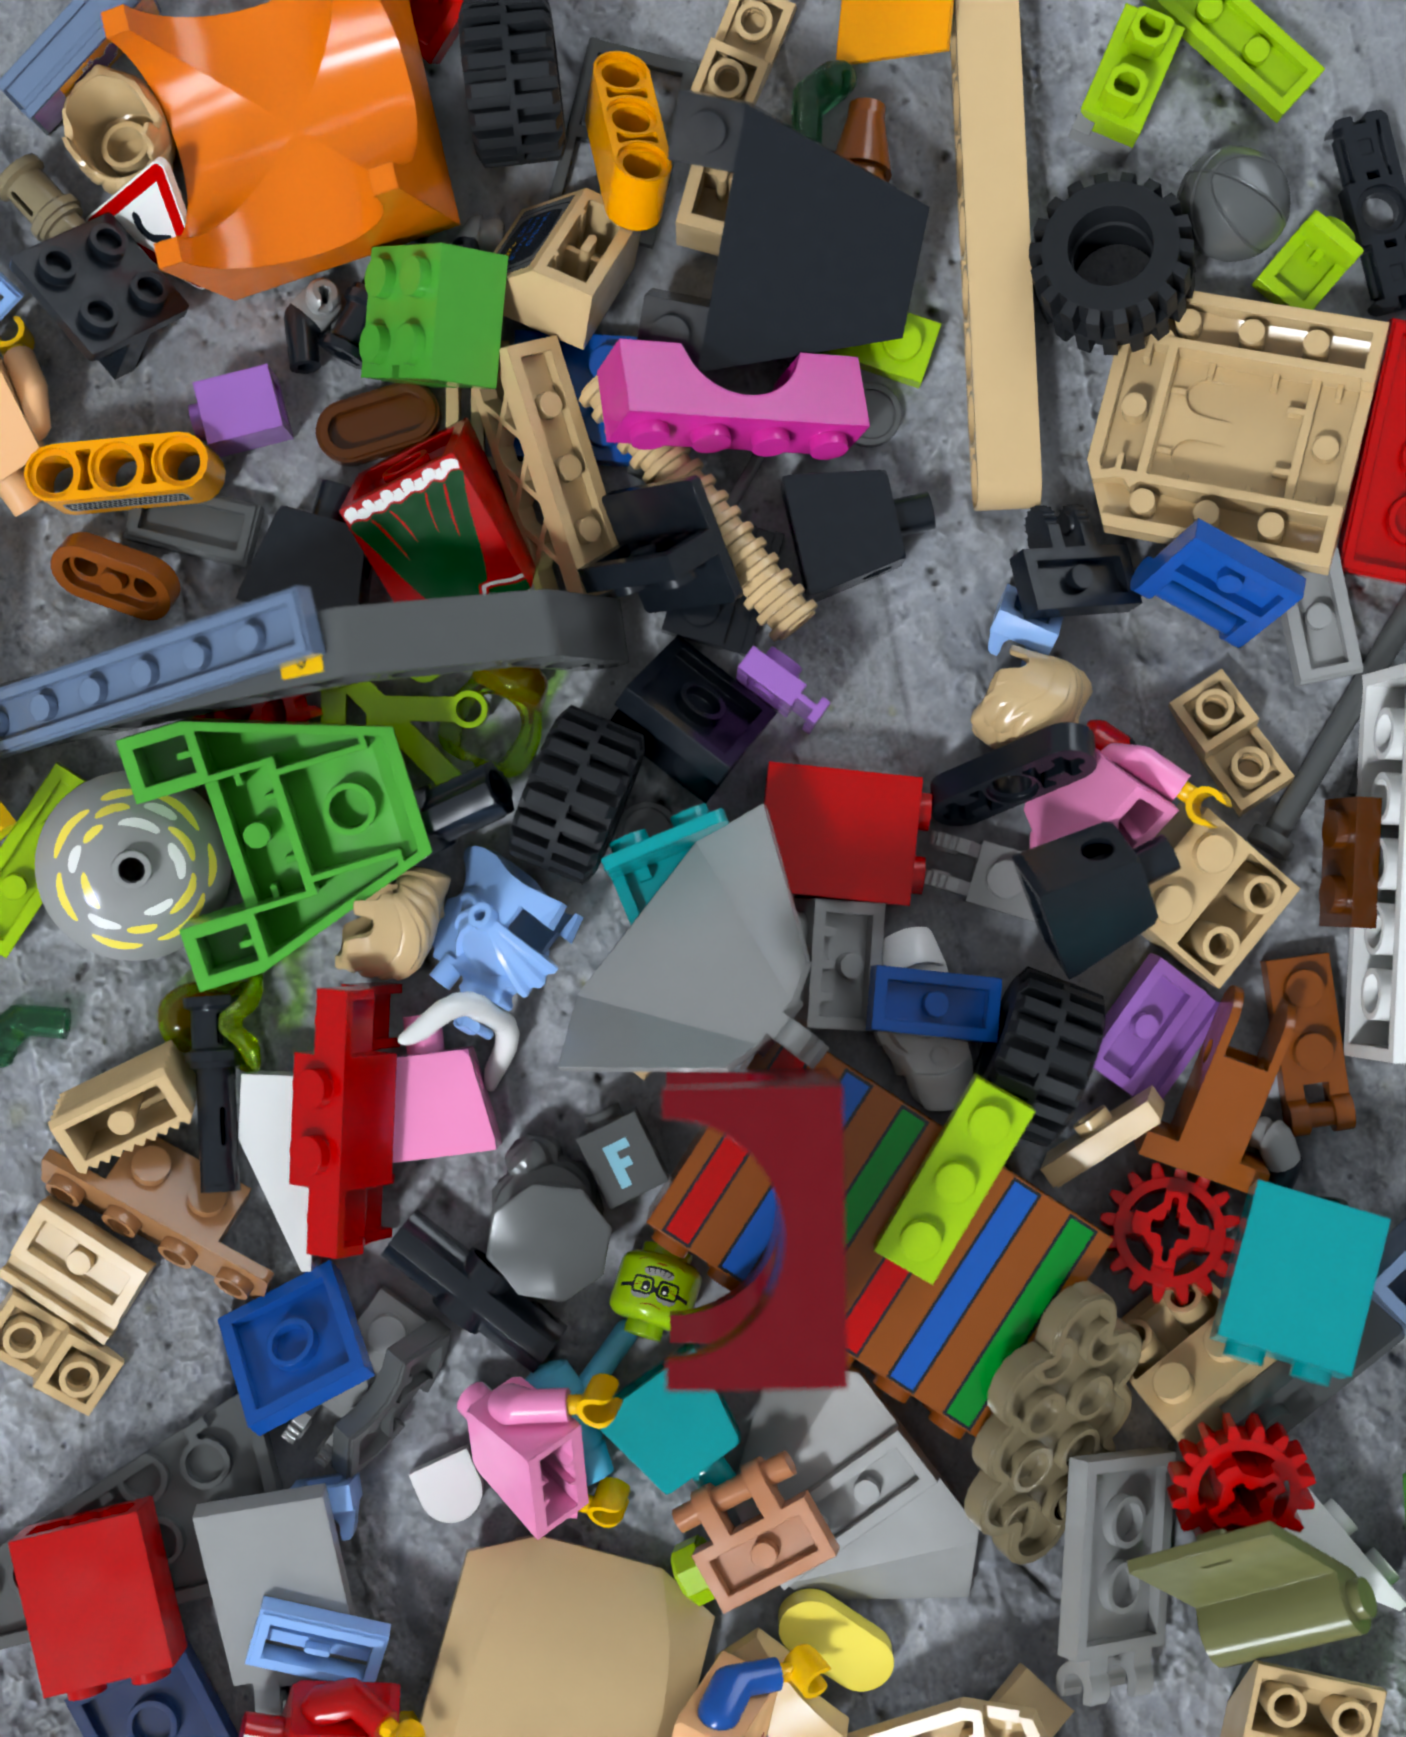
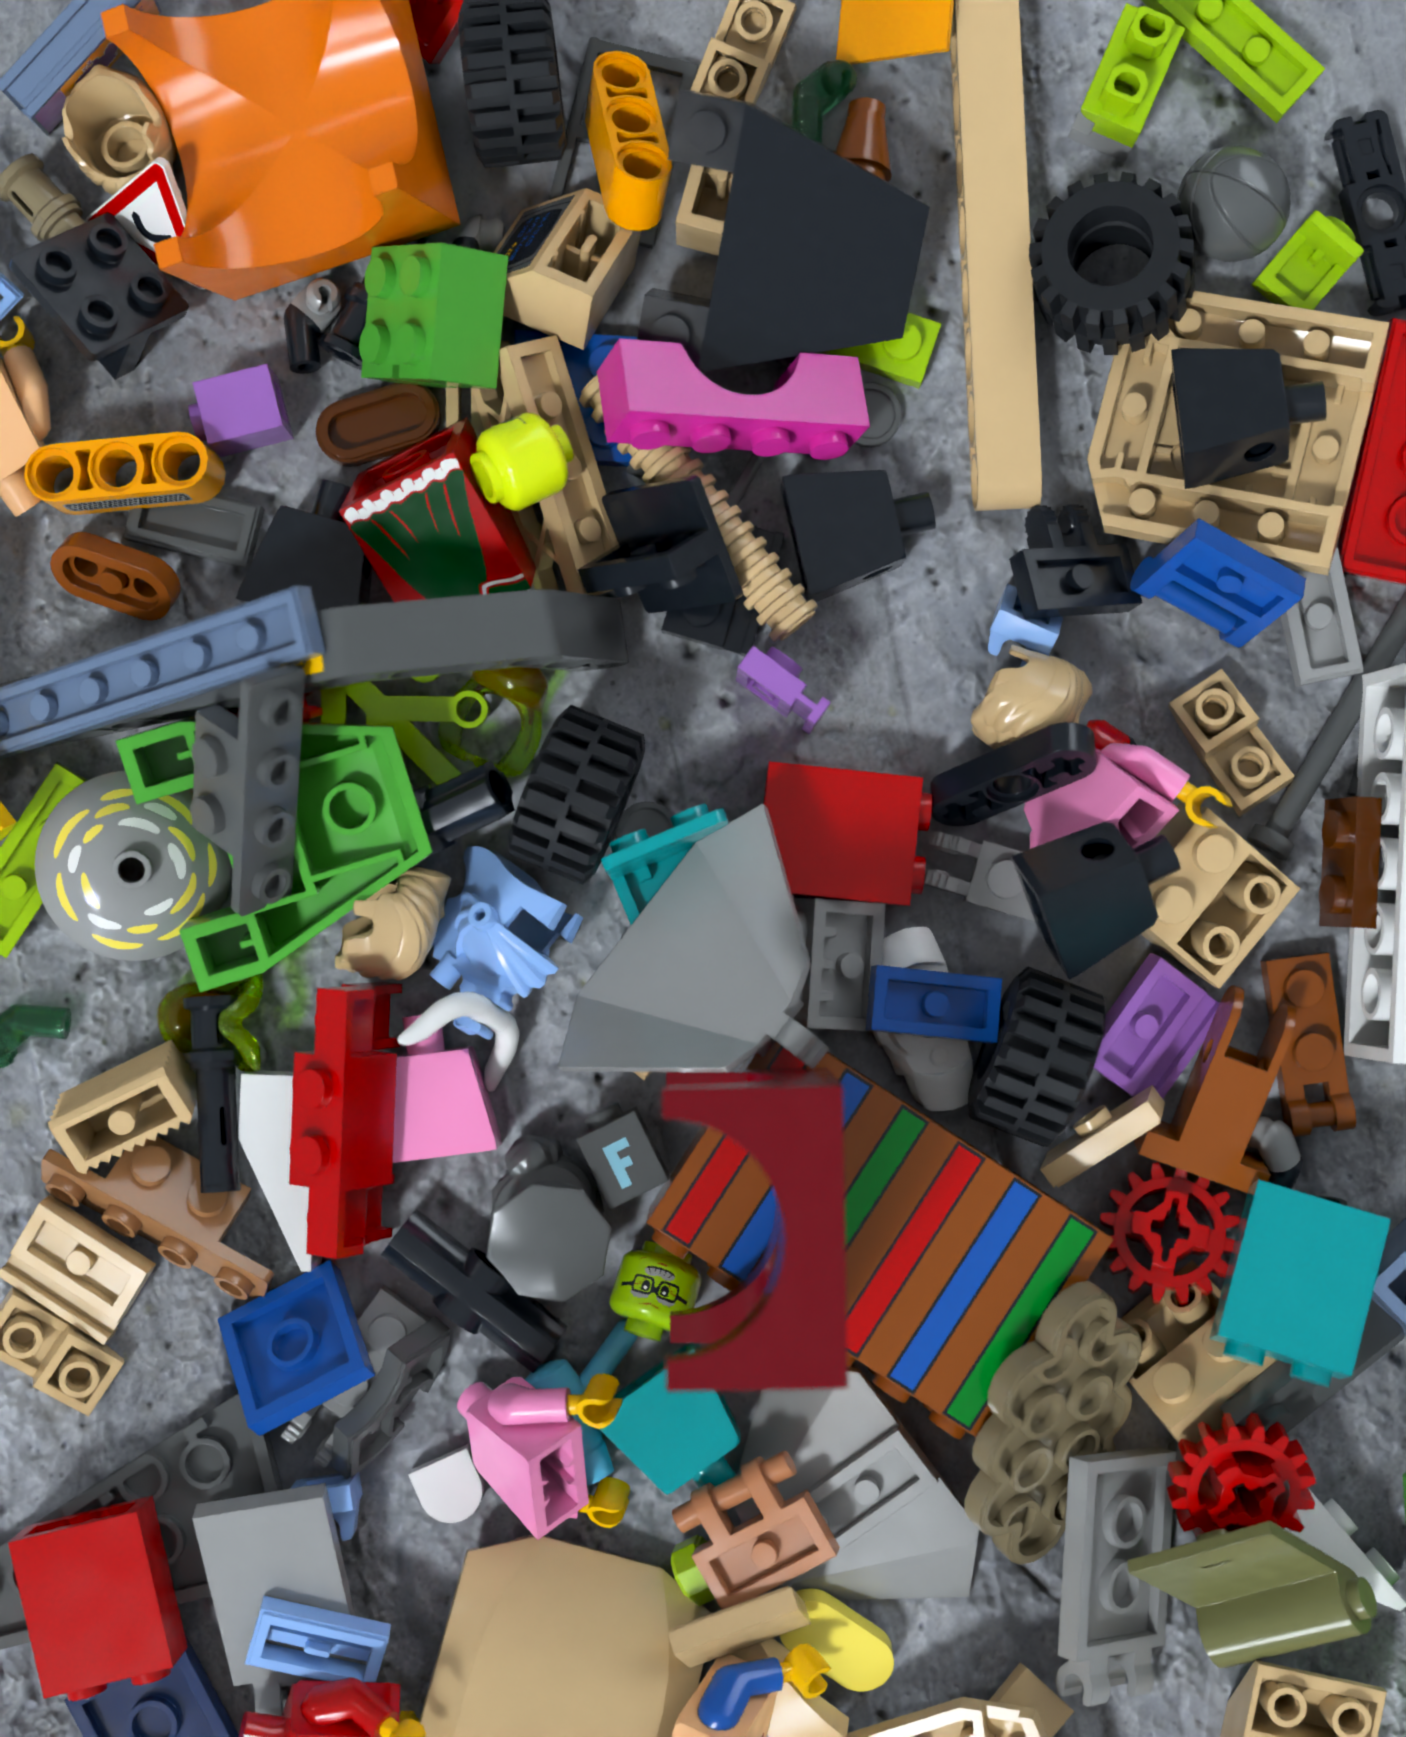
black bracket [610,635,778,803] -> none
lime plate [873,1074,1036,1285] -> none
none -> dark grey bracket [190,663,305,916]
none -> neon yellow head [470,413,573,511]
none -> tan tile [668,1586,811,1668]
none -> black torso [1171,348,1327,489]

